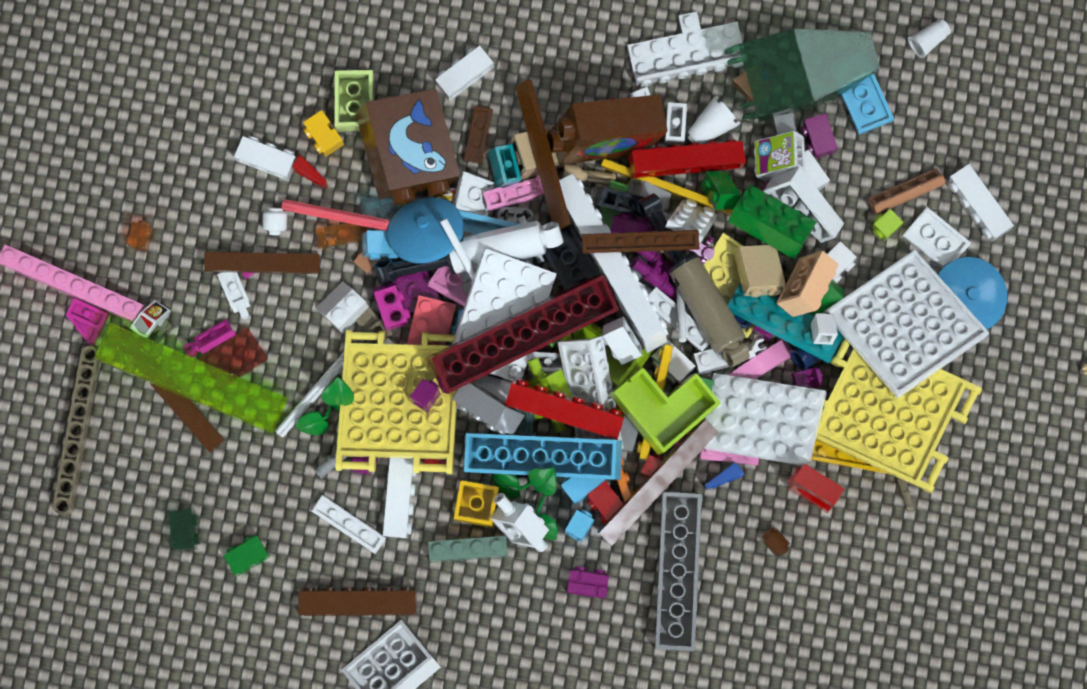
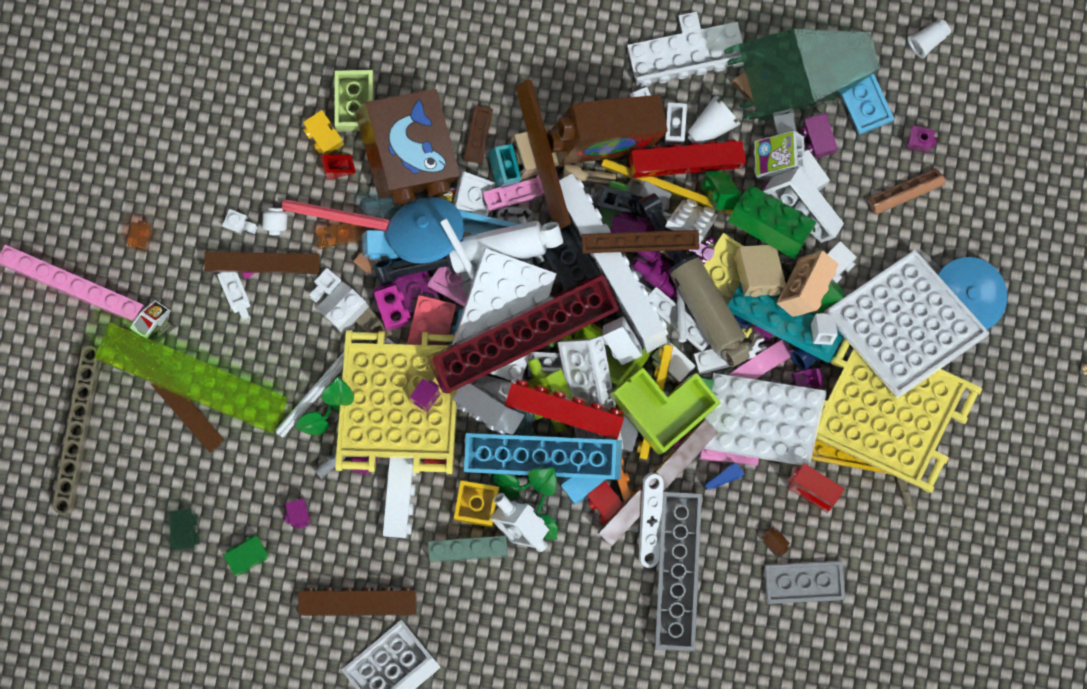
dark pink wing [66,298,109,347] -> none
dark pink plate [183,319,236,359] -> none
clear red tile [199,327,269,390] -> none
white brick [234,136,296,181] -> none
red slope [292,155,328,189] -> none
white tile [312,495,386,554] -> none
white brick [435,46,494,101] -> none
medium azure brick [565,509,594,543] -> none
magenta brick [567,566,609,599] -> none
red brick [640,454,665,478] -> none
lime brick [872,209,904,241] -> none
white tile [902,207,971,269] -> none
white brick [948,164,1014,242] -> none
none -> white plate [222,209,258,235]
none -> magenta brick [284,498,312,530]
none -> white plate [309,268,342,302]
none -> red slope [321,155,356,180]
none -> white piece [638,472,664,568]
none -> light grey tile [764,561,845,604]
none -> magenta brick [907,125,937,153]

